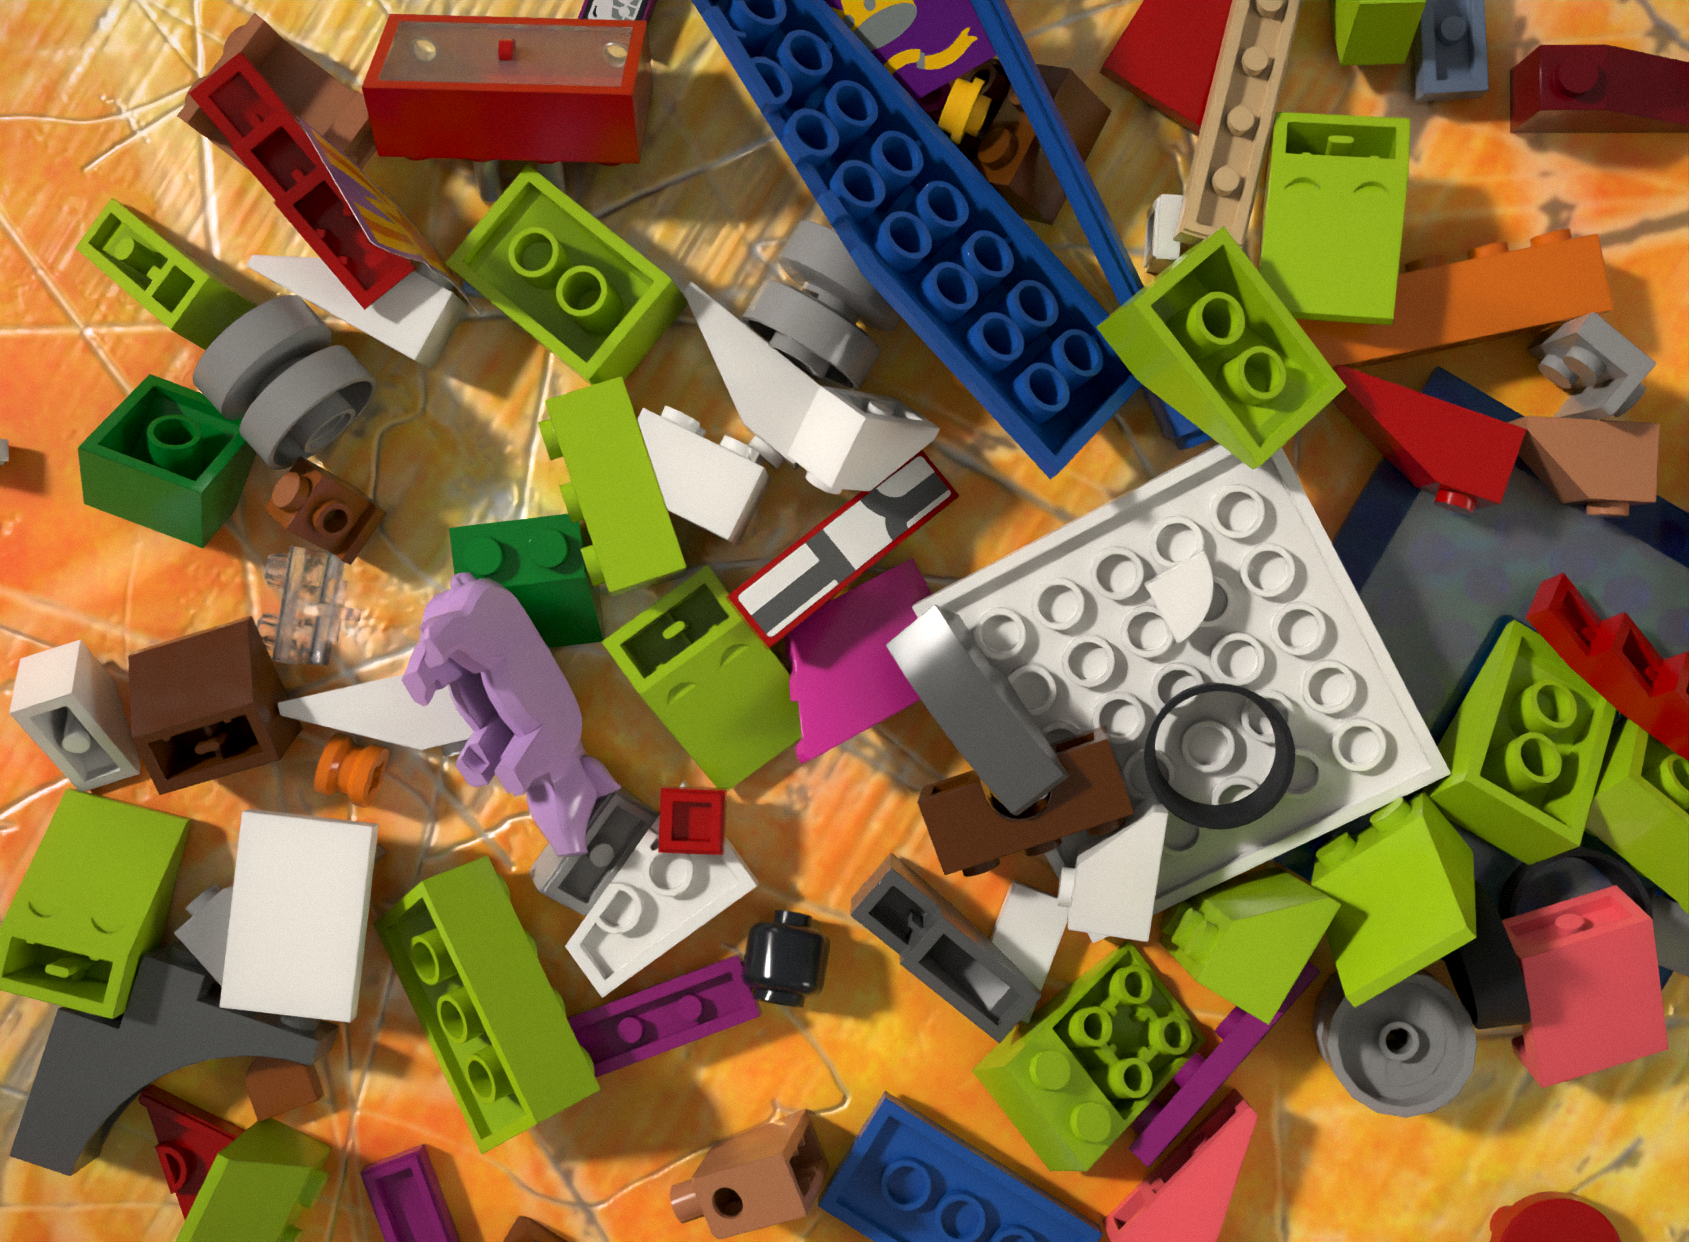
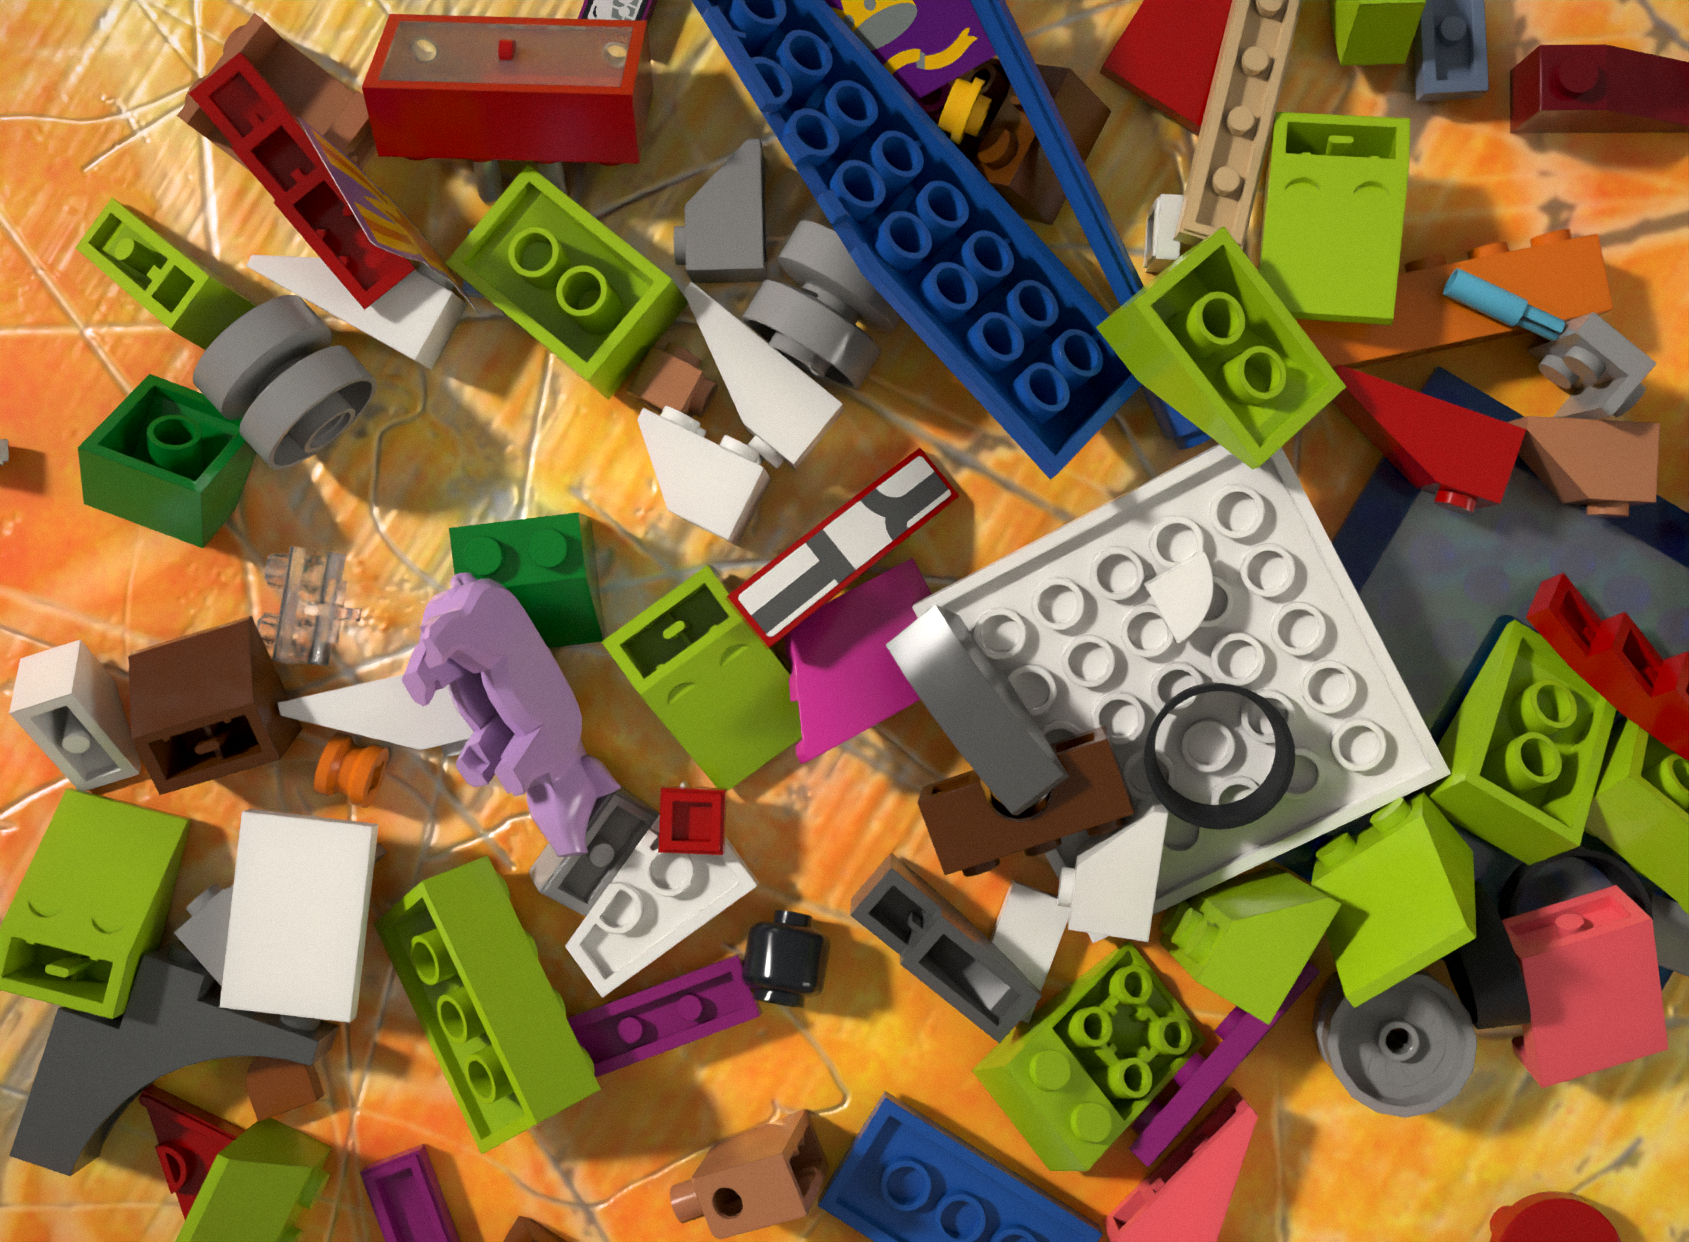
dark orange brick [264,456,387,565] -> none
lime slope [538,376,687,597] -> none
white slope [787,385,940,495] -> none
none -> nougat plate [627,342,718,418]
none -> light grey slope [674,139,767,283]
none -> medium azure pin [1443,268,1565,341]

